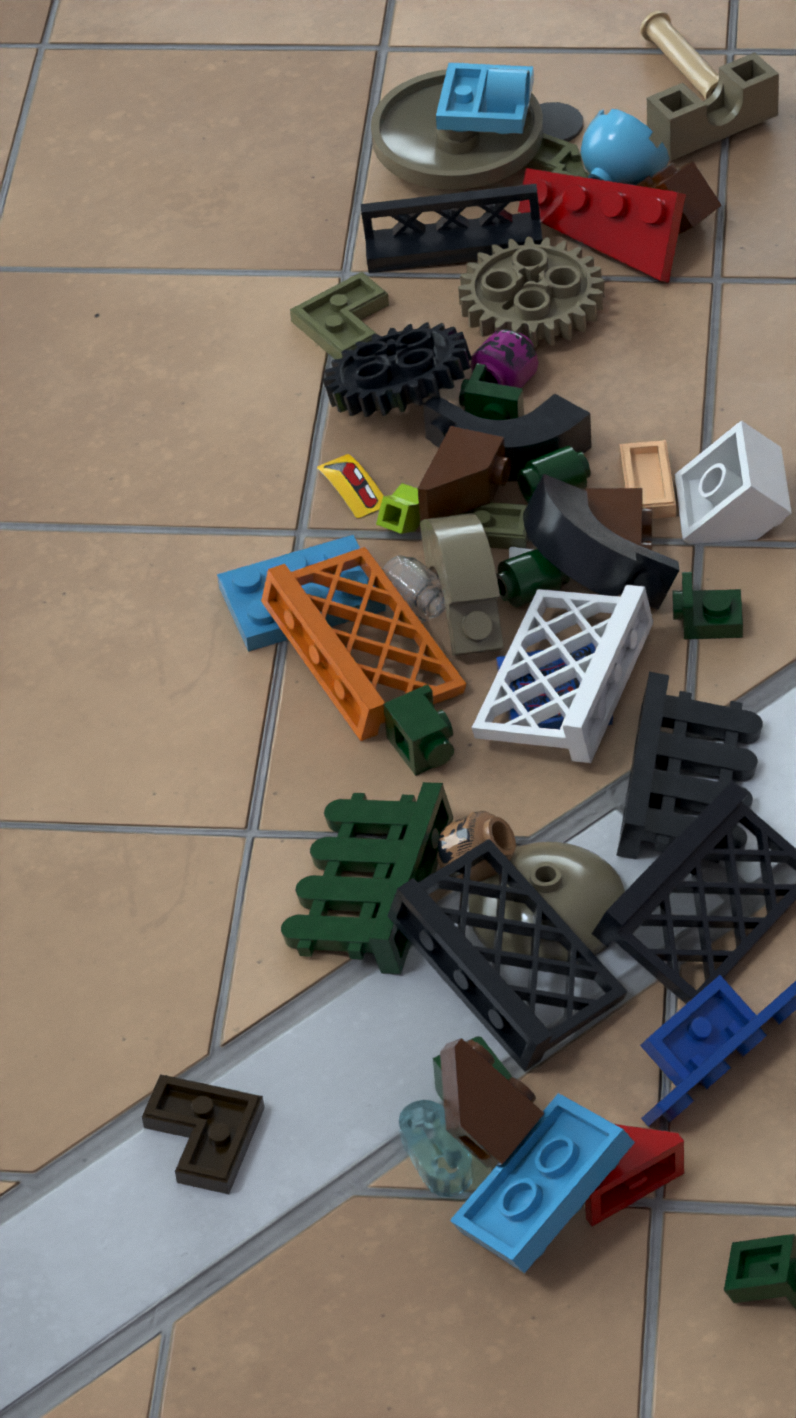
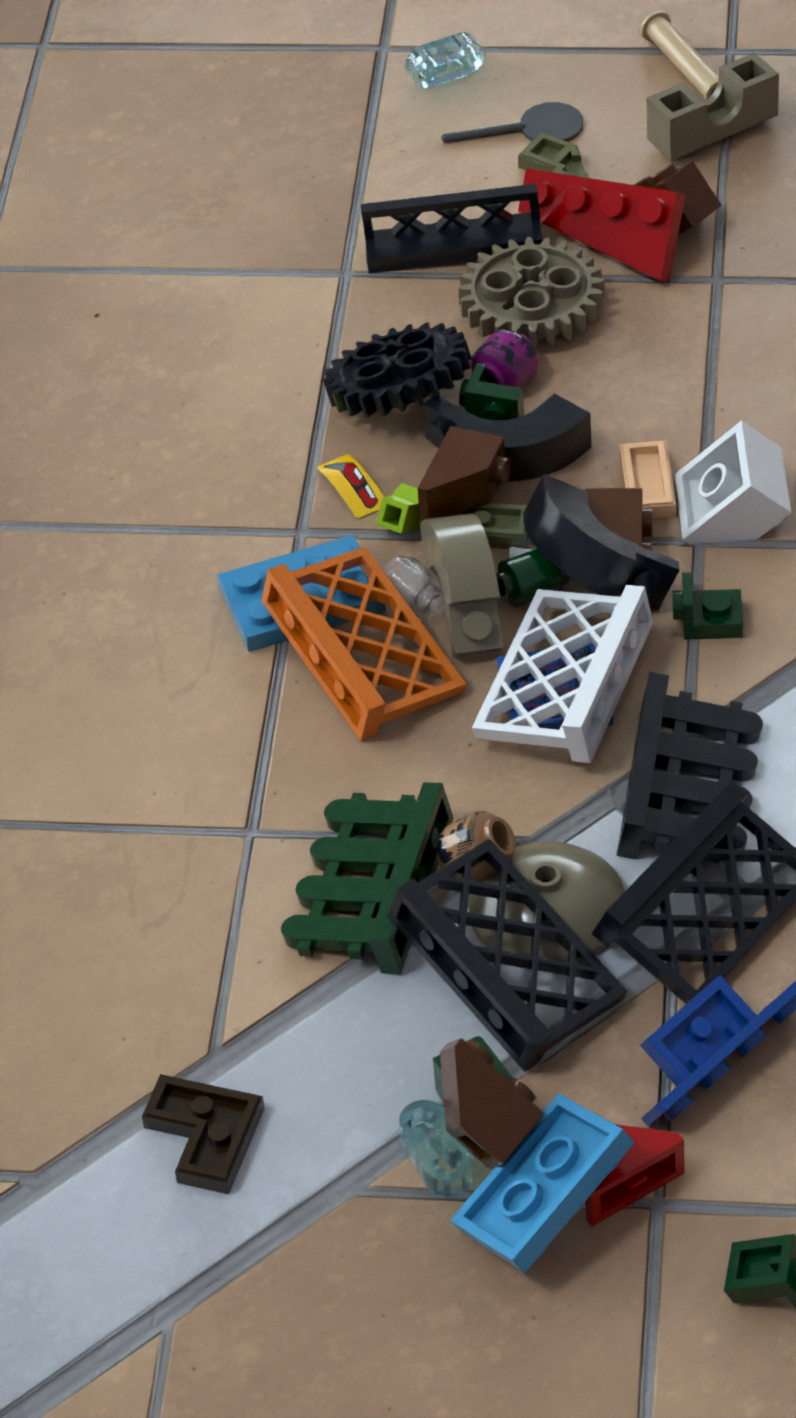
olive tile [290,272,389,359] -> none
dark tan dish [371,70,543,189] -> none
dark green brick [383,684,454,776] -> none
medium azure plate [436,63,534,134] -> none
dark green brick [517,446,591,503] -> none
medium azure cylinder [580,109,670,185] -> none
none -> clear light blue beam [404,32,485,88]

